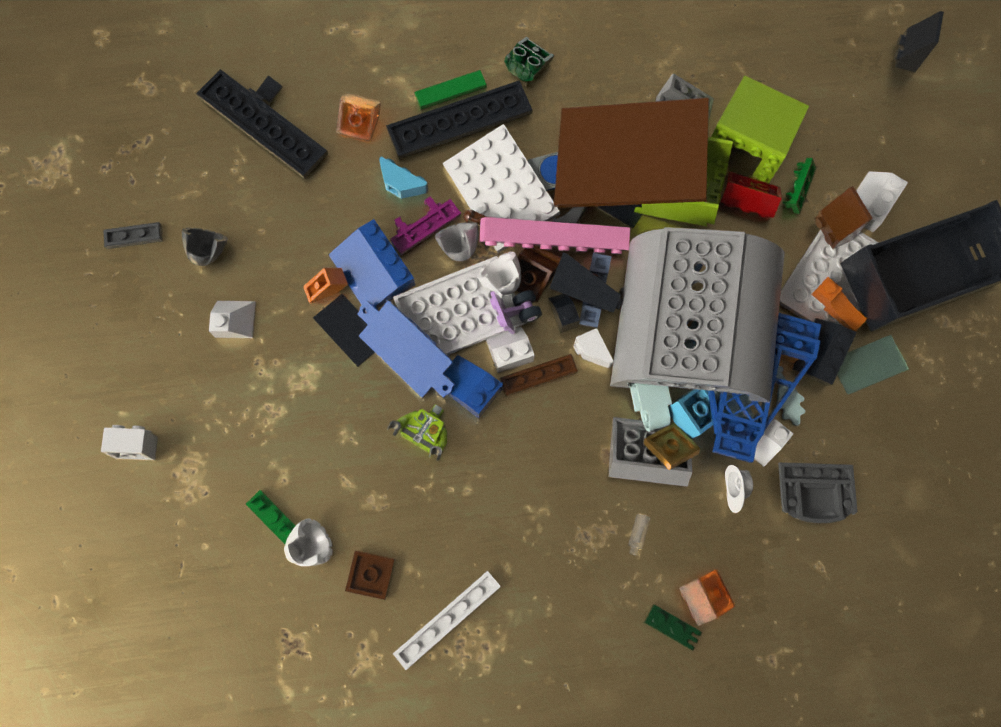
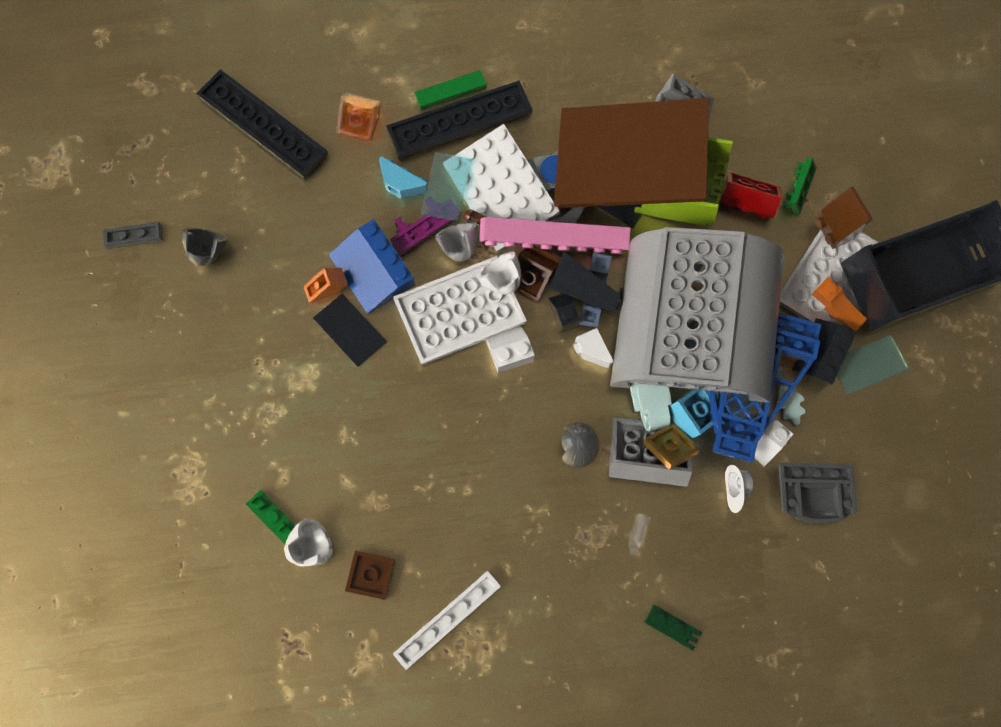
white brick [101,425,158,460] -> none
white slope [209,301,256,338] -> none
black bracket [248,76,283,106] -> none
piece [357,300,456,398] -> none
torso [387,405,447,461] -> none
blue slope [444,355,503,419] -> none
plate [490,290,542,334] -> none
reddish brown tile [499,354,578,397] -> none
dark green slope [504,36,554,81] -> none
clear orange slope [679,569,735,626] -> none
lime windscreen [711,75,809,183] -> none
white slope [856,171,908,232] -> none
black slope [894,11,944,72] -> none
none -> clear light blue piece [421,152,472,221]
none -> dark grey hair [561,422,599,468]

